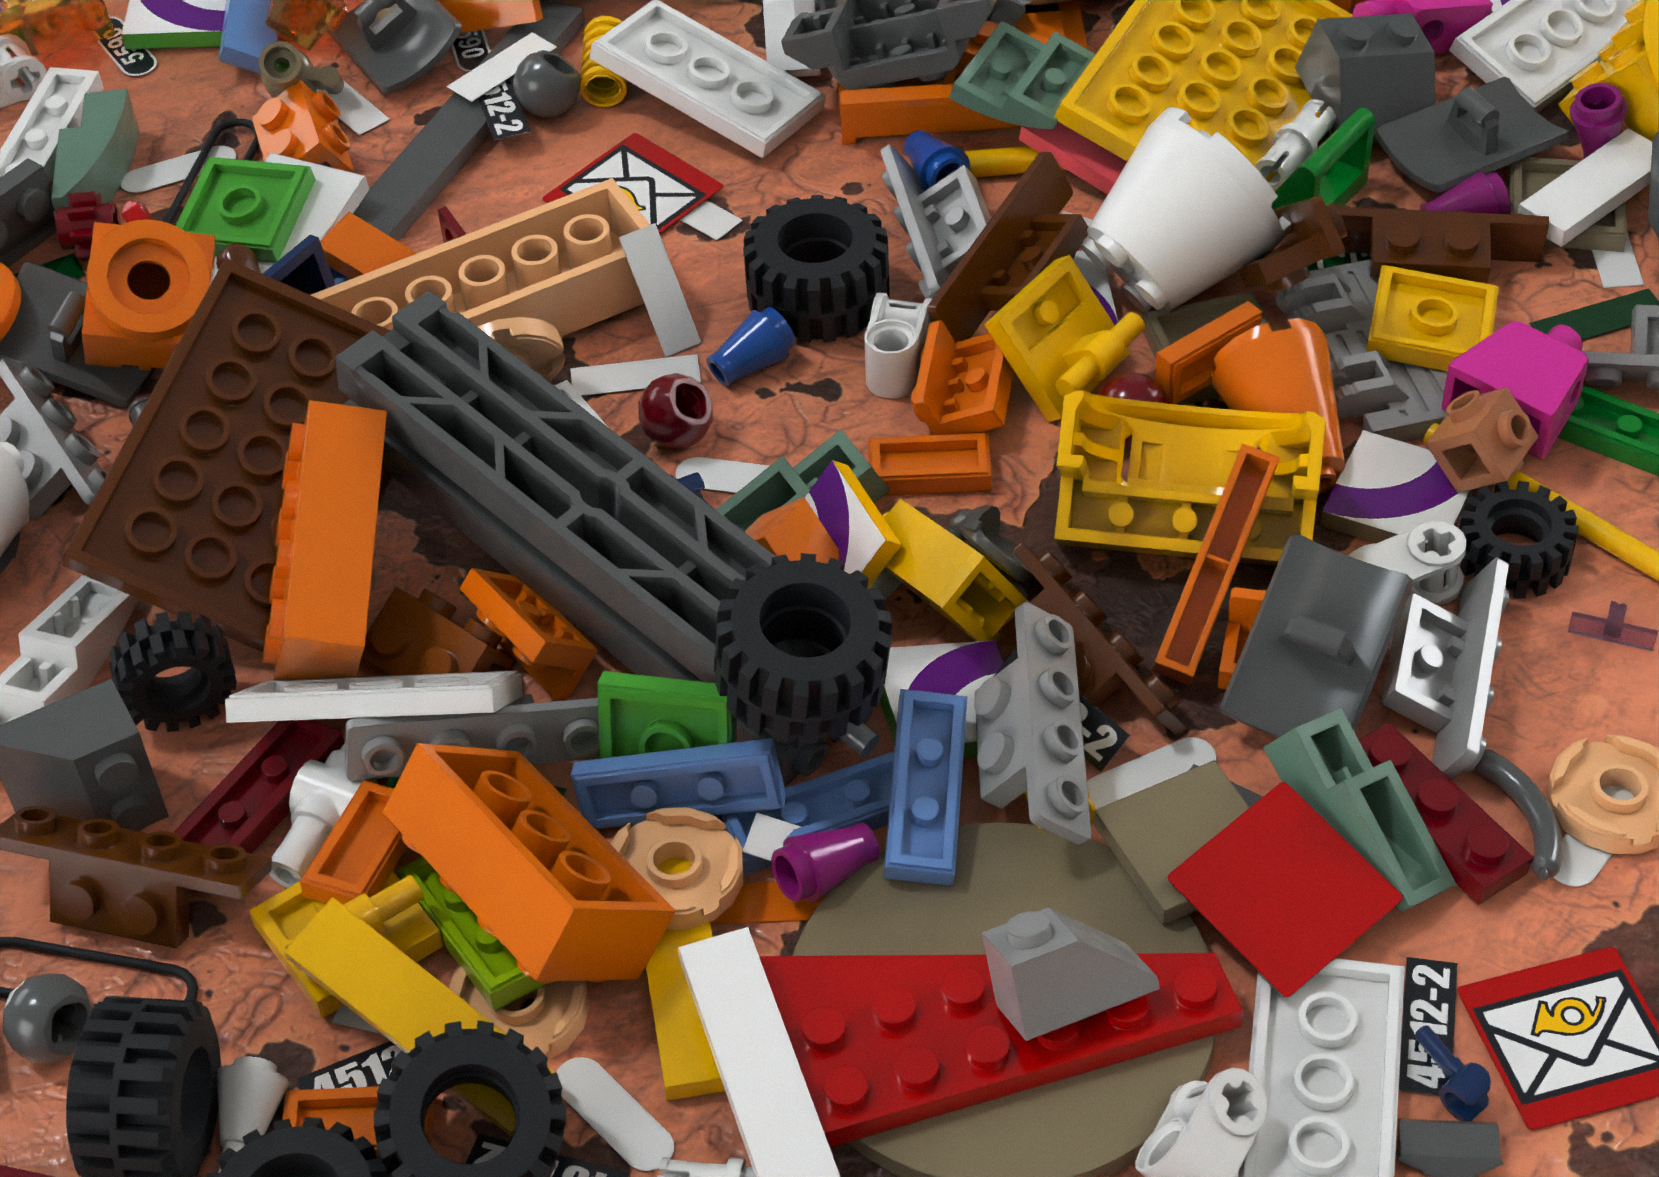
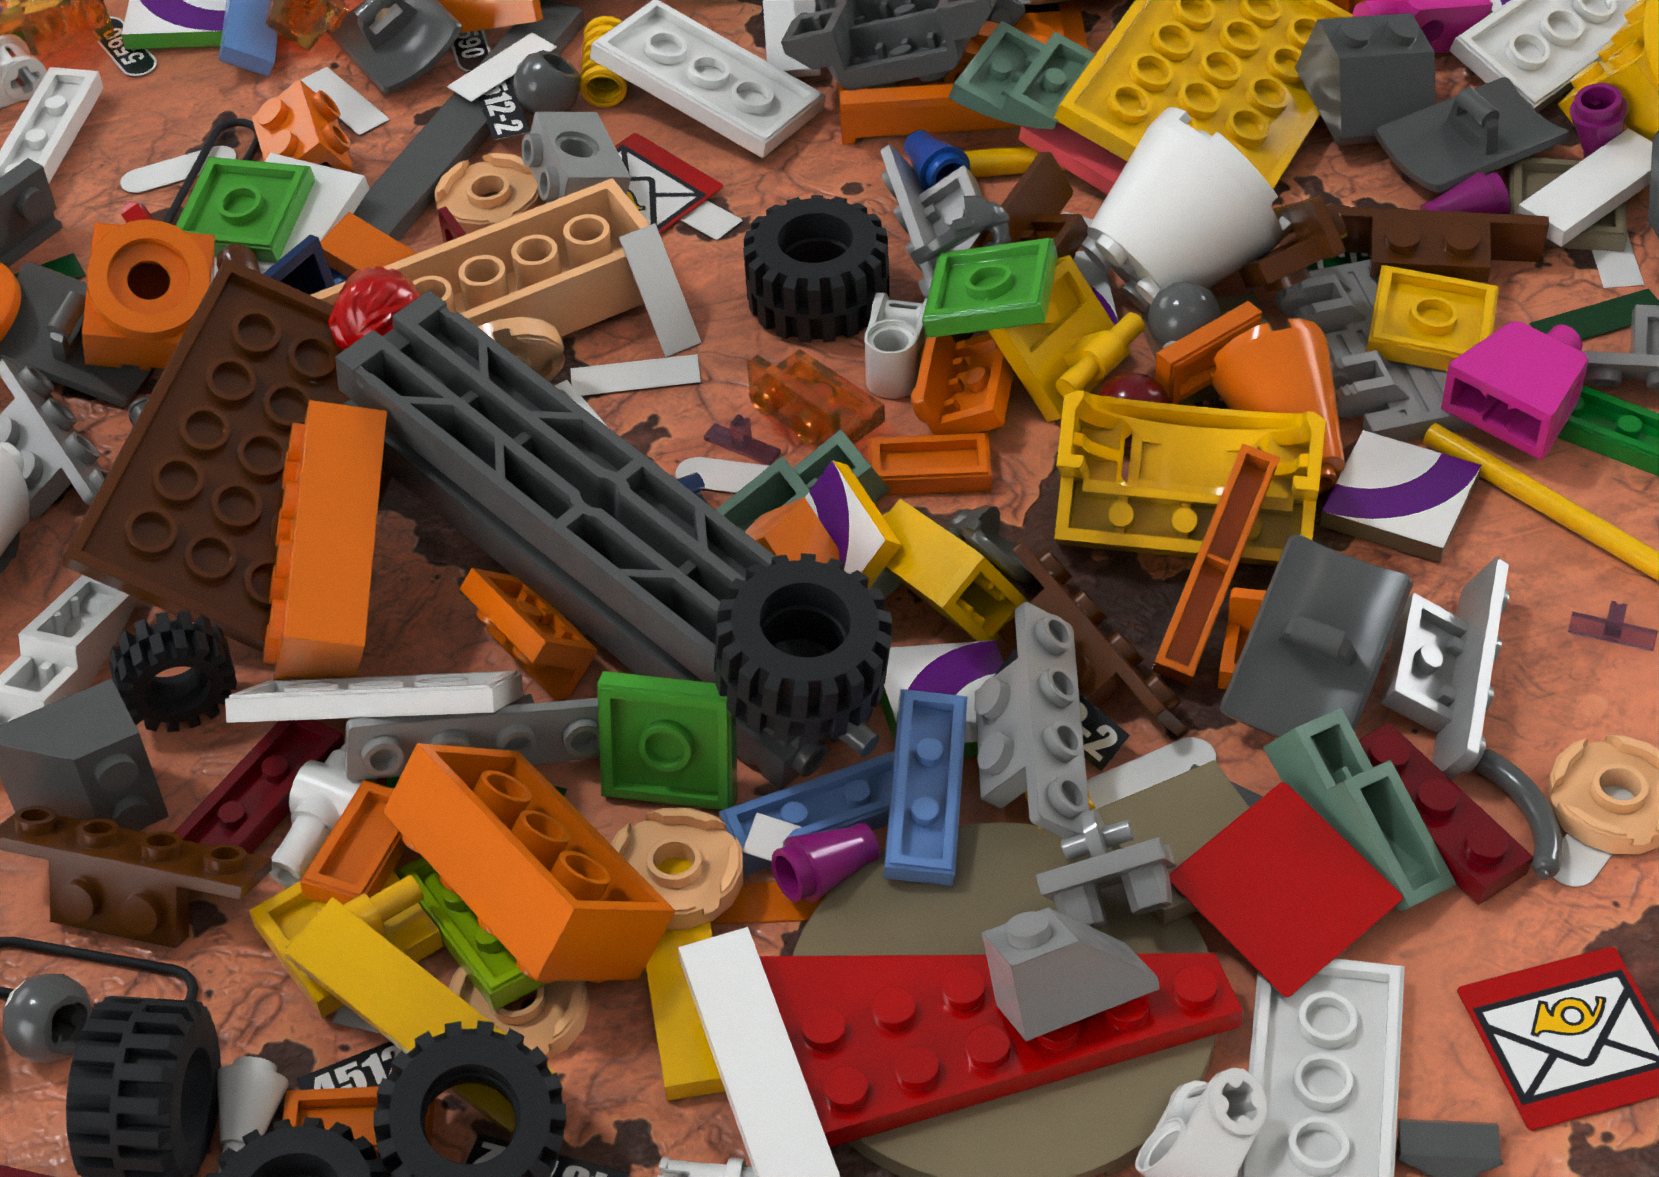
sand green slope [51,89,139,212] -> none
dark red gear [56,191,121,261] -> none
dark tan piece [259,41,344,98] -> none
dark orange bracket [362,587,515,676] -> none
white sticker [556,1057,674,1171] -> none
medium blue tile [570,738,786,829] -> none
dark red piece [638,373,713,450] -> none
blue cone [706,307,796,387] -> none
white pin [1255,99,1336,191] -> none
green tile [1272,107,1375,209] -> none
white piece [1348,521,1466,606] -> none
black sticker [1399,957,1457,1096] -> none
dark blue hand [1415,1025,1491,1122] -> none
nougat brick [1426,387,1539,493] -> none
black tyre [1459,481,1578,599] -> none
none -> red hair [328,266,421,350]
none -> light nougat tile [434,153,545,234]
none -> light grey brick [522,112,631,203]
none -> piece [704,414,781,466]
none -> clear orange bracket [747,349,885,448]
none -> dark grey piece [911,195,1011,264]
none -> bright green tile [922,238,1058,338]
none -> light grey hips [1036,808,1177,929]
none -> dark grey piece [1147,281,1223,349]

